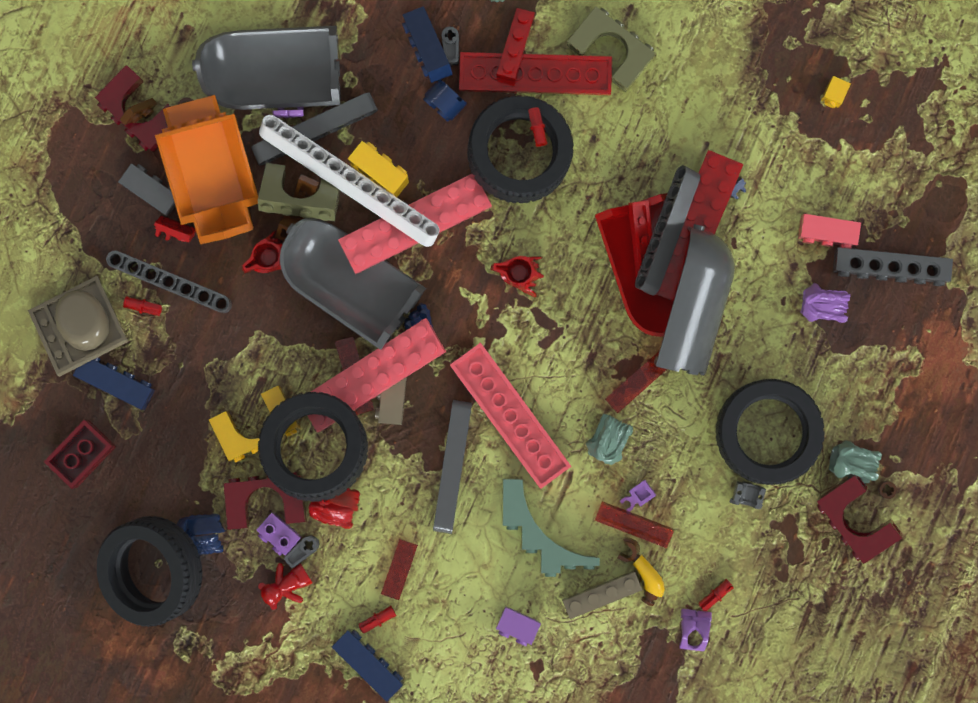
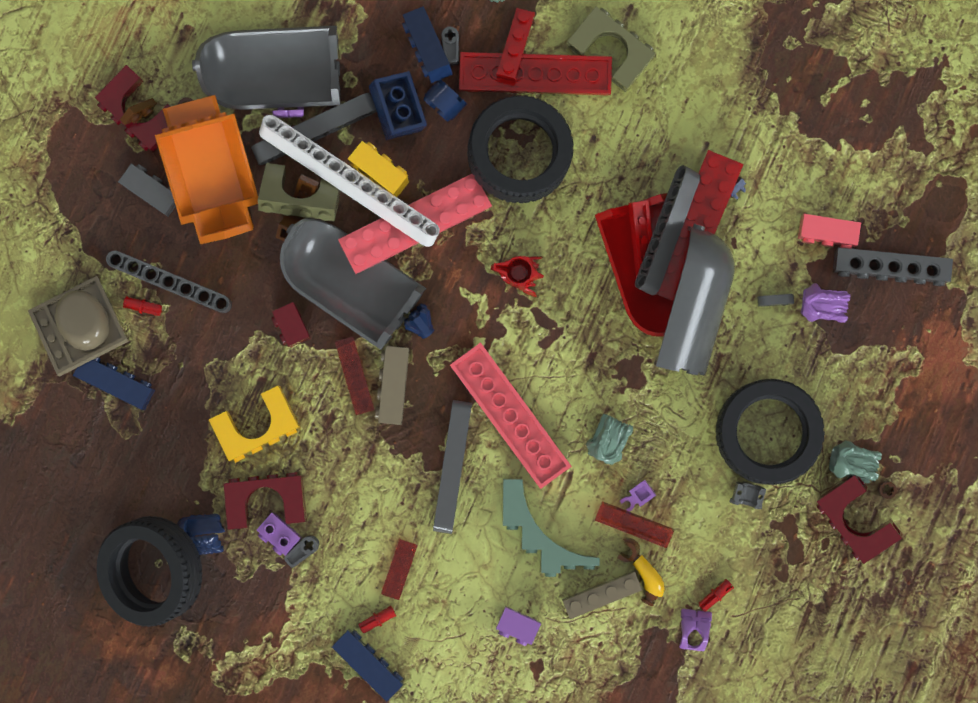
dark red brick [44,420,117,489] -> none
red plate [154,216,196,242] -> none
red piece [242,230,283,274] -> none
black tyre [258,392,368,502] -> none
red piece [258,563,313,610] -> none
coral plate [307,318,446,432] -> none
red piece [308,488,360,529] -> none
red axle [528,107,548,147] -> none
clear red plate [605,351,667,413] -> none
yellow brick [821,76,851,108] -> none
none -> dark red brick [271,302,311,348]
none -> dark blue brick [369,71,427,140]
none -> dark grey beam [757,294,794,307]

